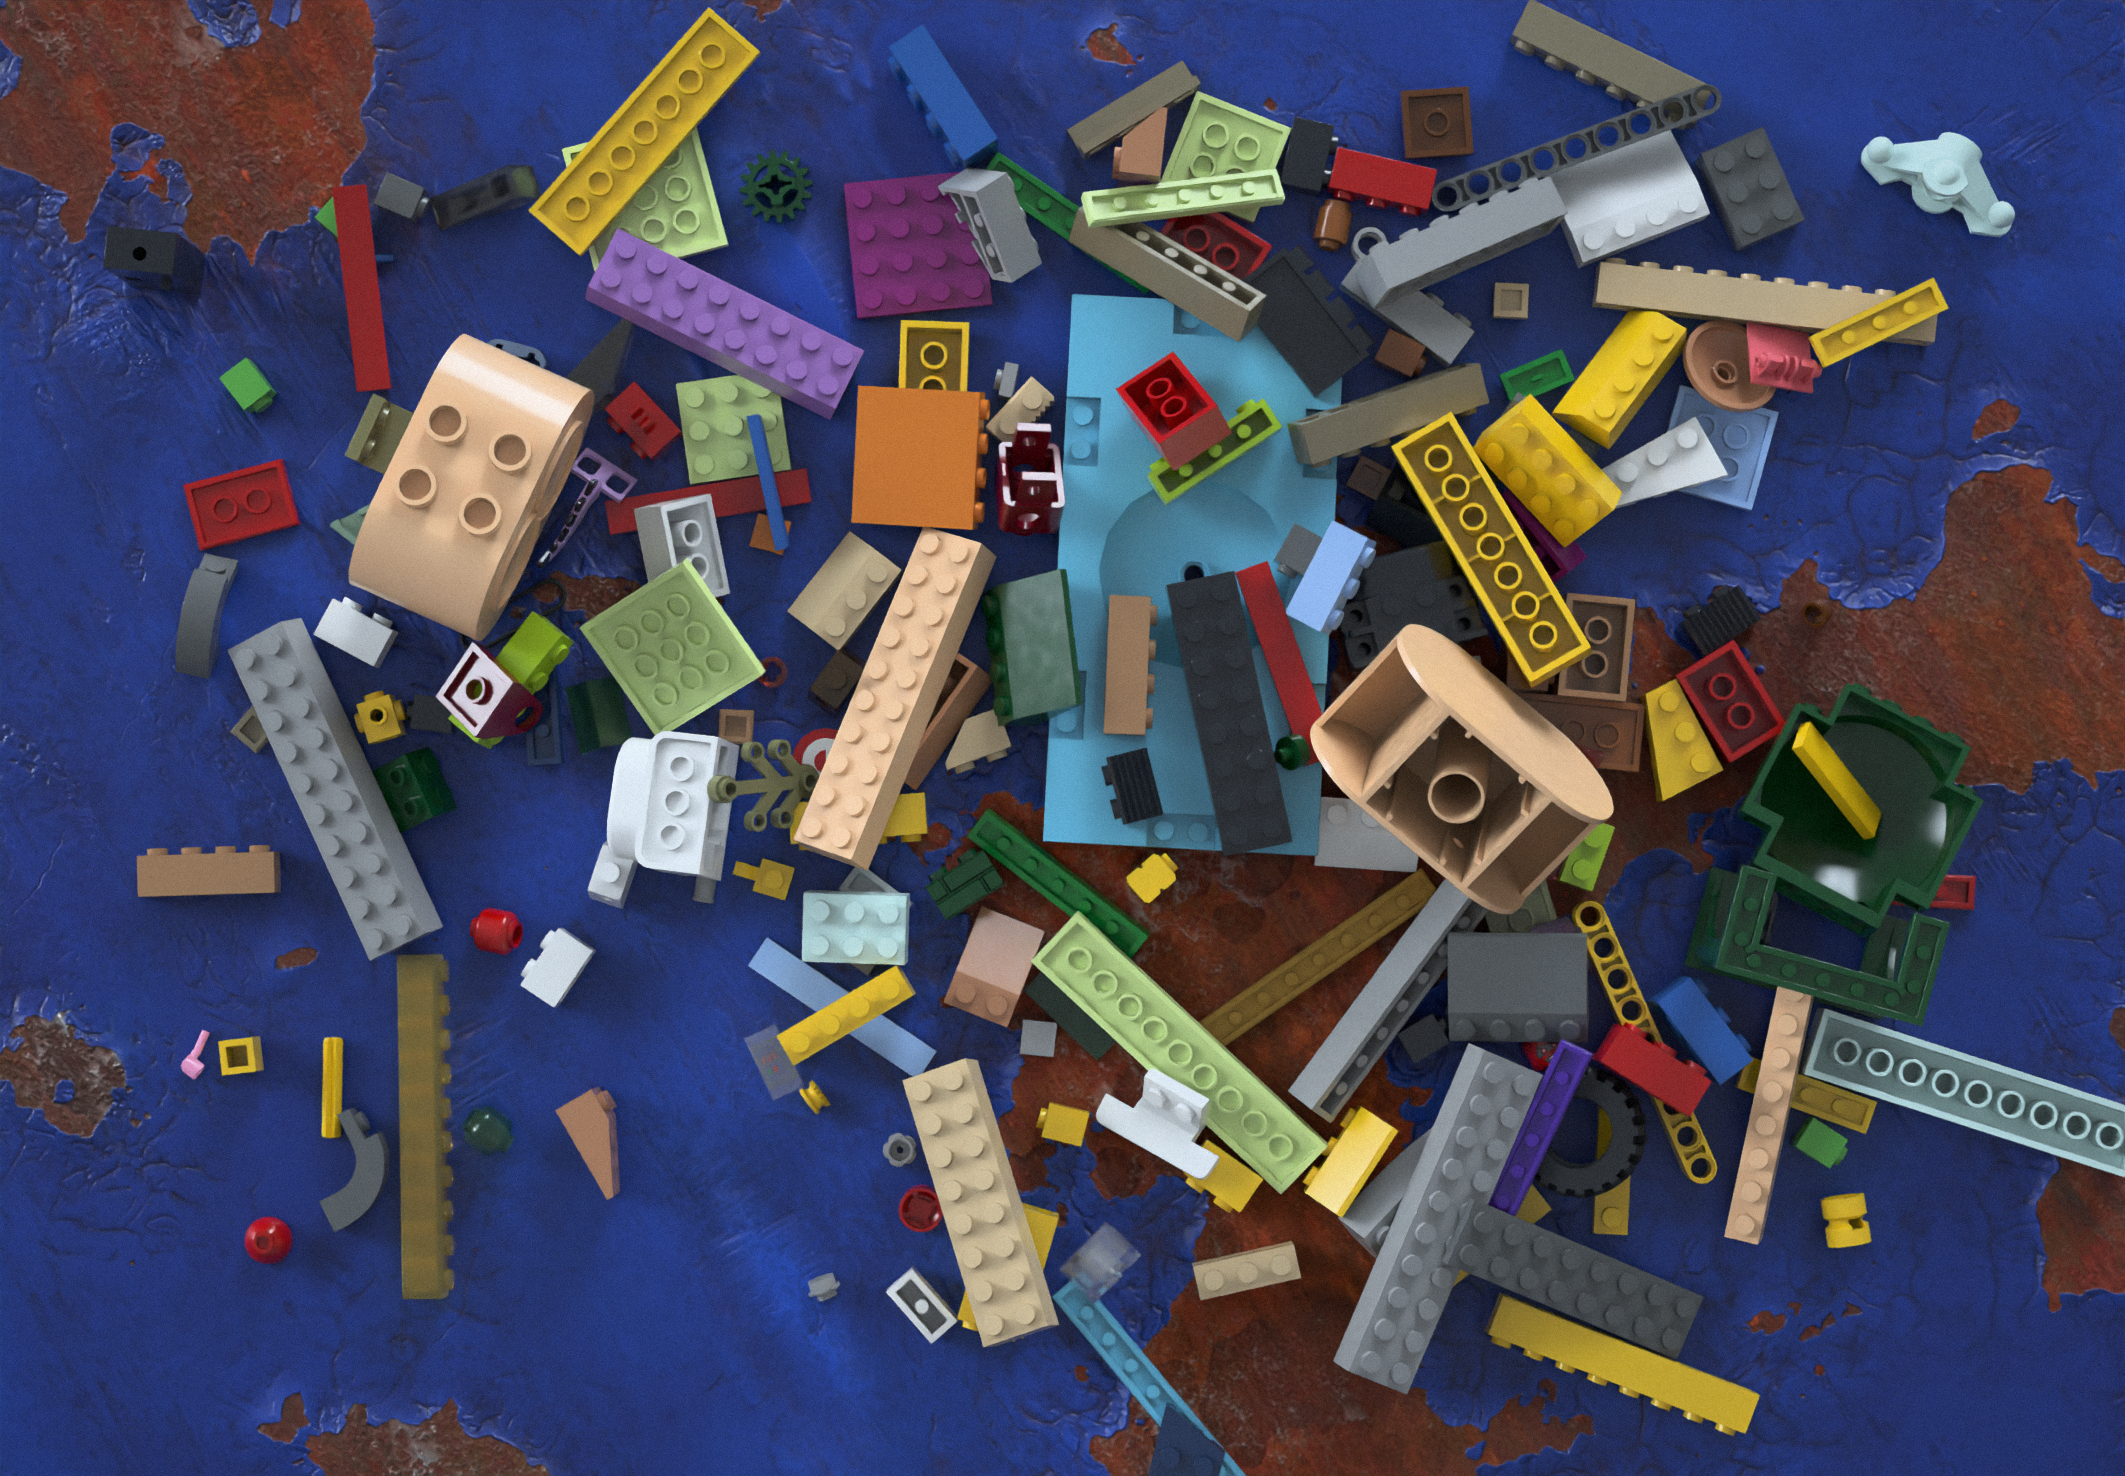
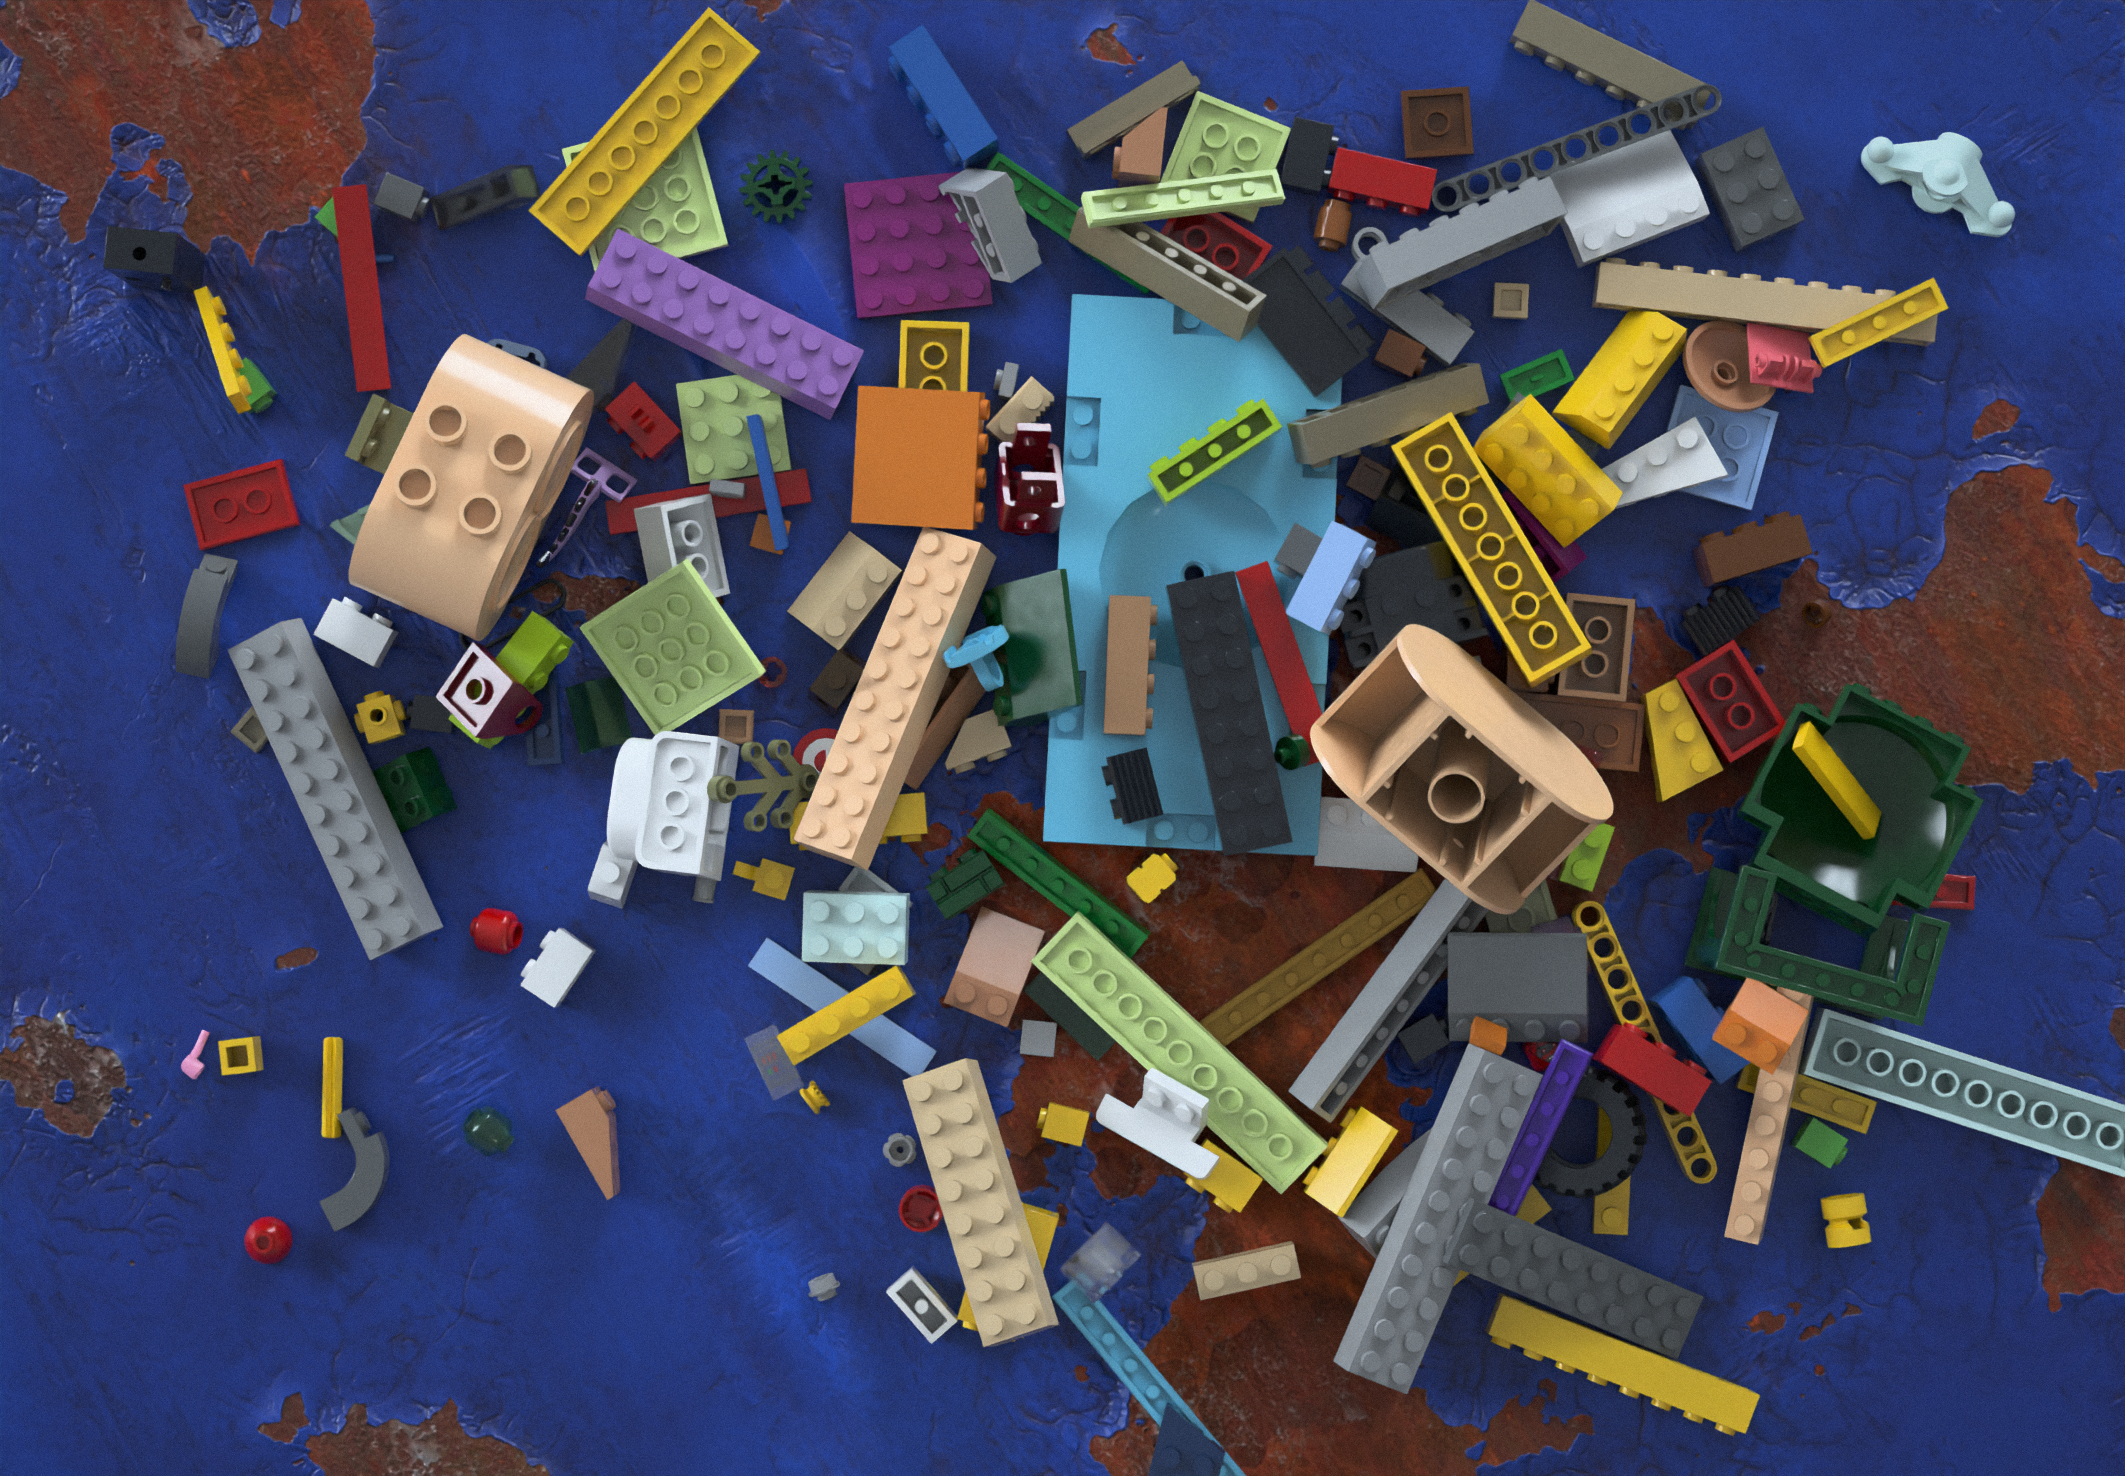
medium nougat brick [137,845,281,897] -> none
clear yellow brick [397,954,454,1299] -> none
red brick [1116,352,1232,471] -> none
none -> yellow plate [194,286,252,414]
none -> light grey tile [709,479,747,500]
none -> medium azure tile [943,625,1009,692]
none -> orange tile [1469,1016,1508,1056]
none -> reddish brown brick [1692,511,1813,588]
none -> orange slope [1712,978,1809,1075]

